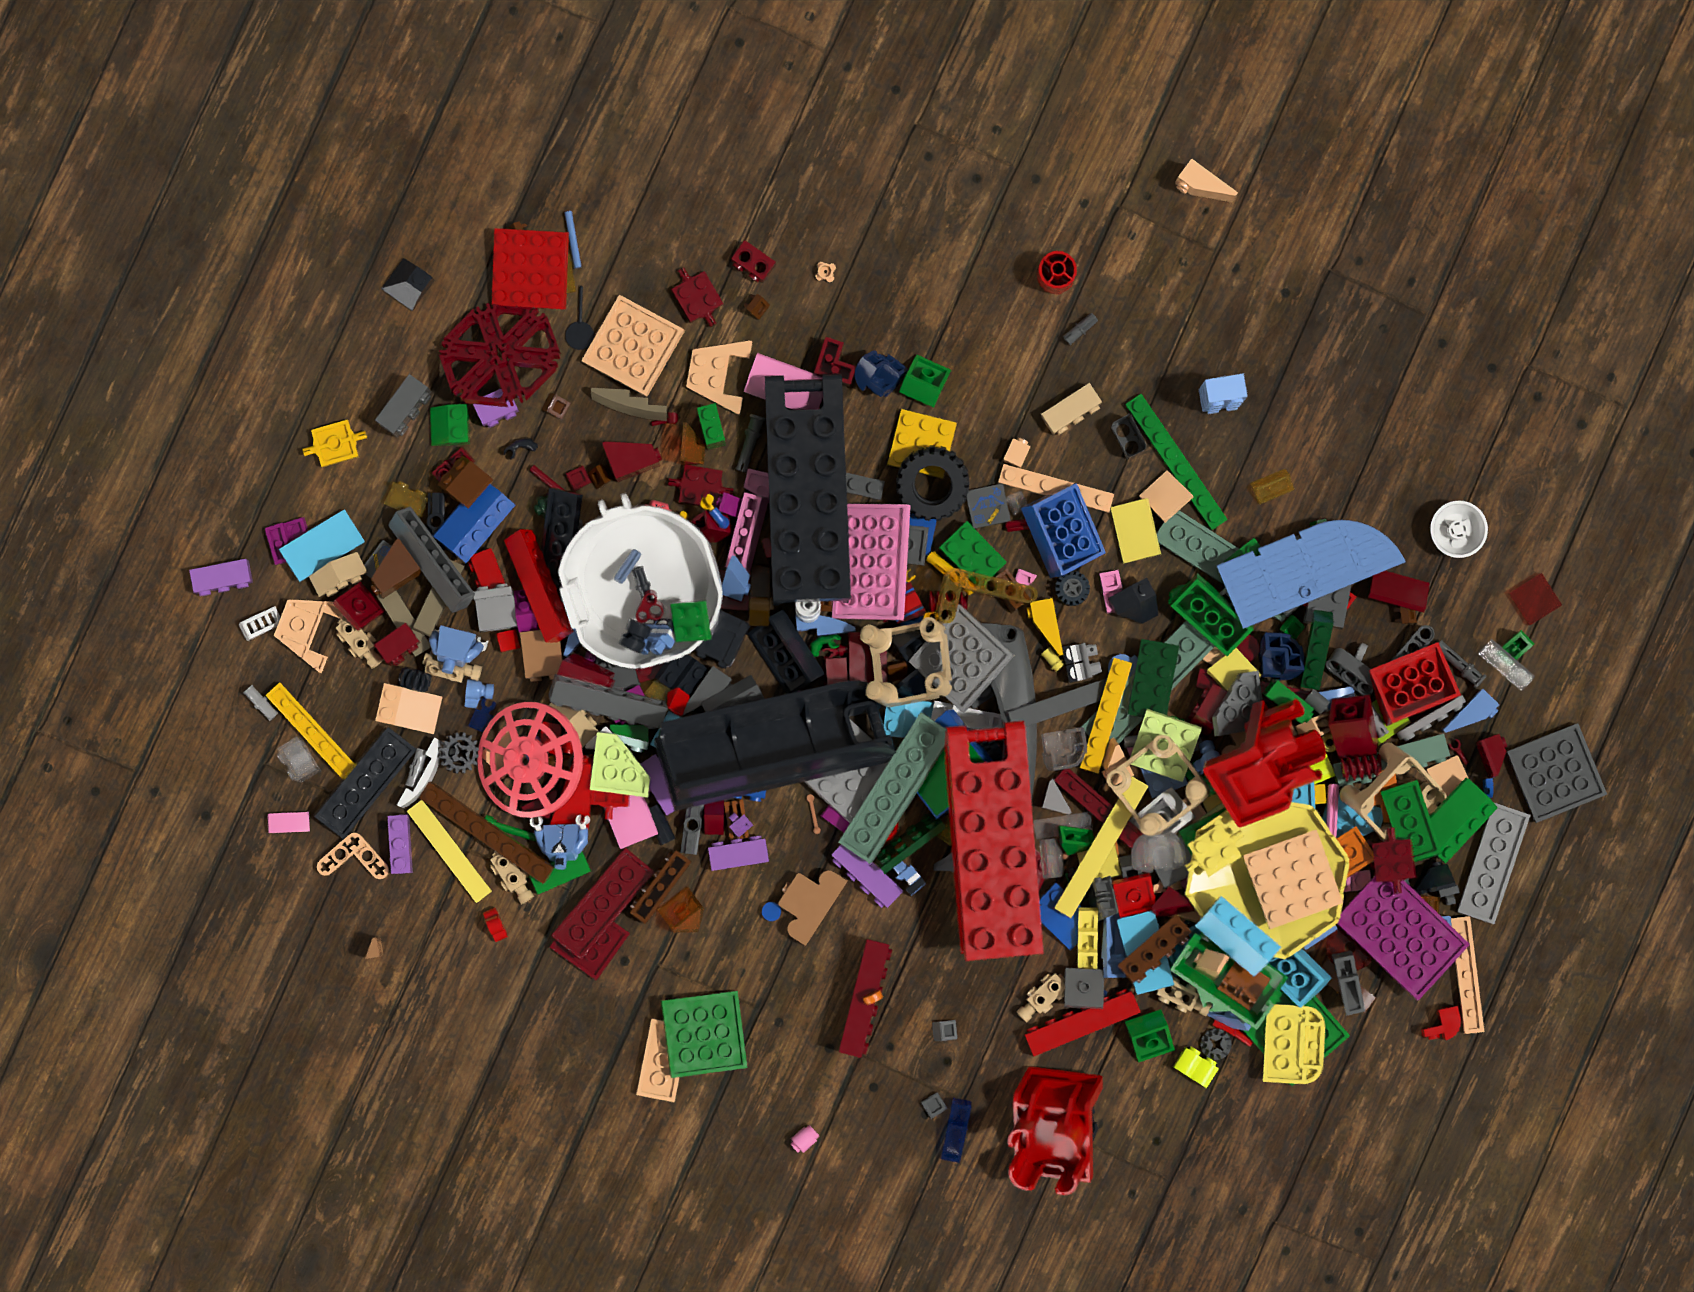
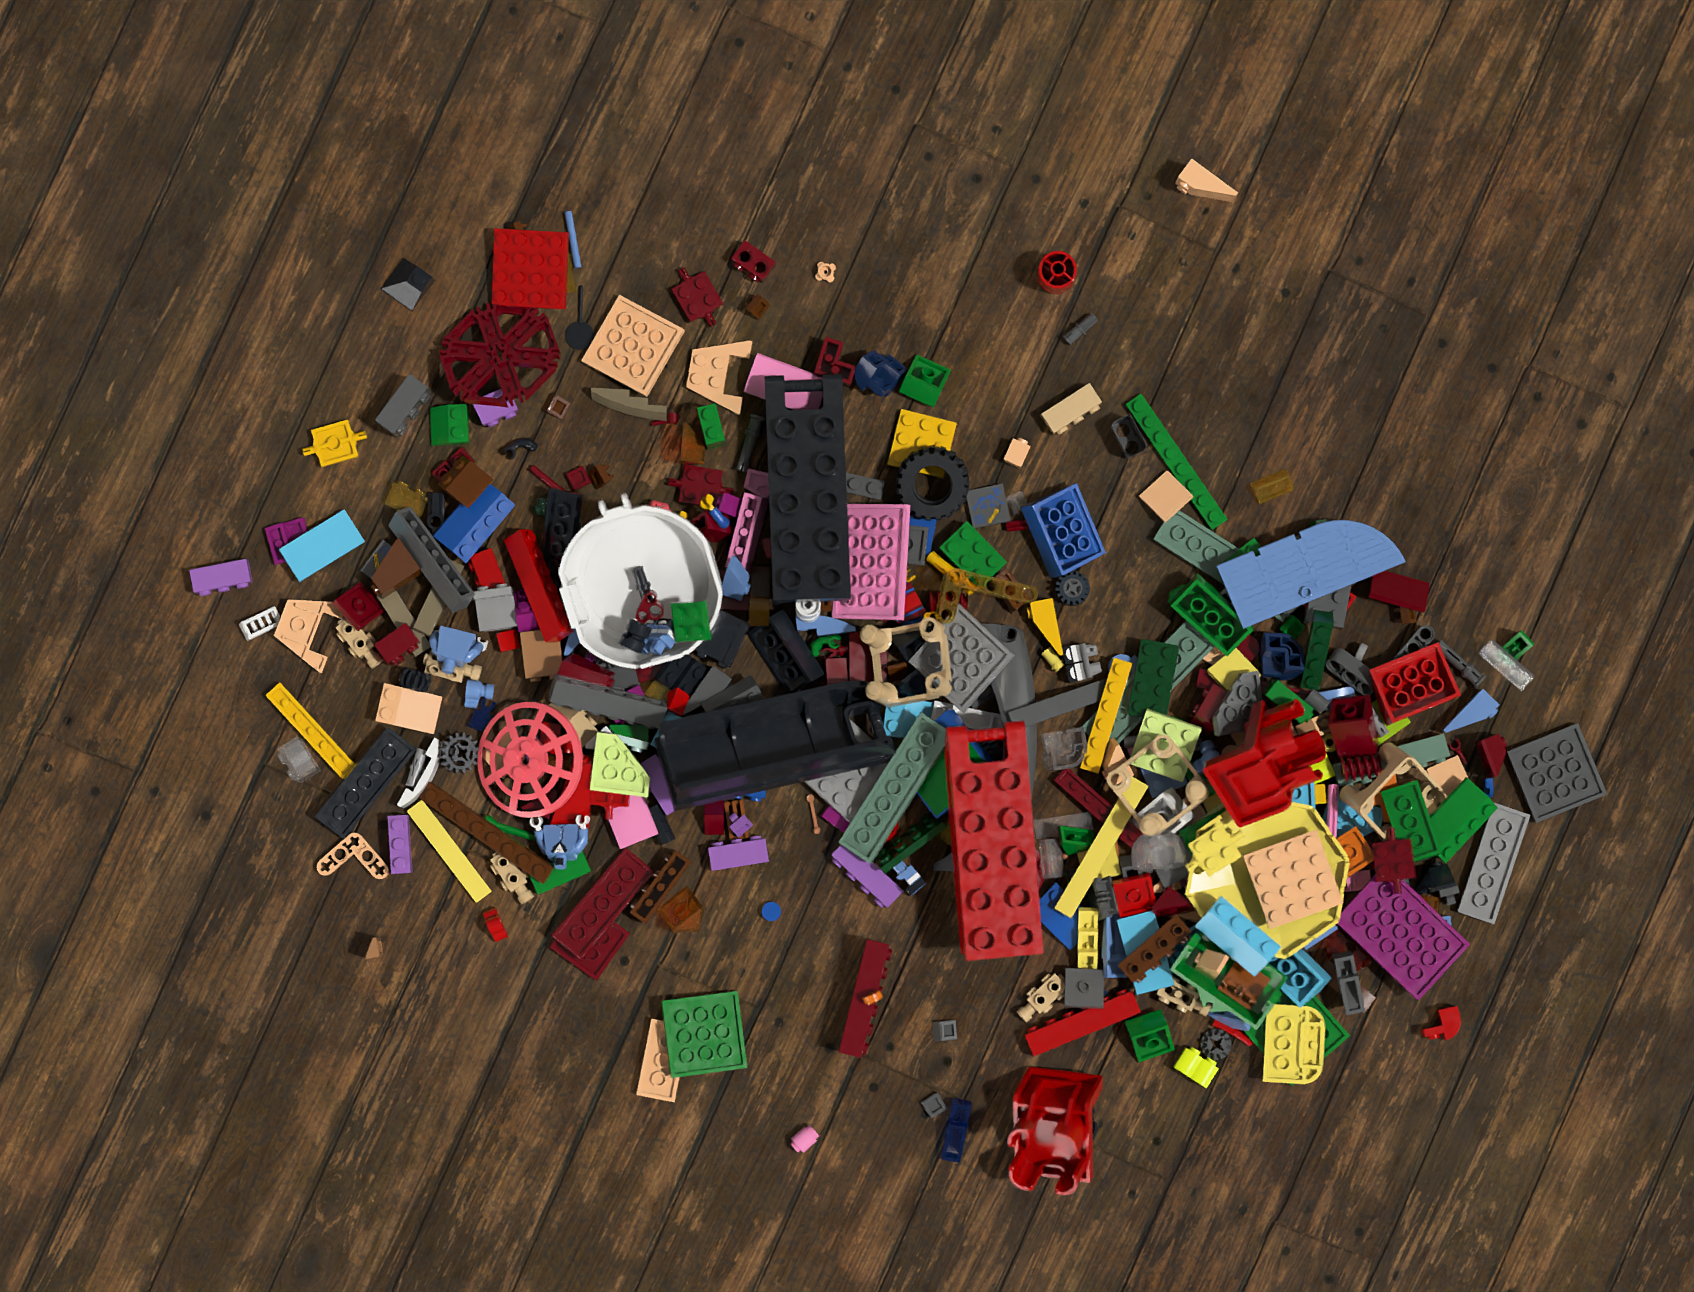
light grey pin [243,685,278,721] -> none
bright pink slope [267,812,310,833] -> none
tan brick [309,552,367,597] -> none
dark red slope [602,442,662,482] -> none
sand blue axle [614,549,641,584] -> none
dark grey piece [680,805,704,855] -> none
medium nougat brick [778,871,848,946] -> none
light nougat plate [998,464,1114,513] -> none
bright pink tile [1015,569,1037,588] -> none
light grey slope [1042,779,1072,815] -> none
bright pink slope [1099,570,1122,614] -> none
black slope [1108,578,1158,624] -> none
light yellow tile [1111,498,1161,563] -> none
light blue brick [1199,374,1247,414] -> none
light grey plate [1396,695,1466,741] -> none
white piece [1430,501,1488,558] -> none
light nougat plate [1451,916,1484,1034] -> none
clear red tile [1509,573,1562,626] -> none

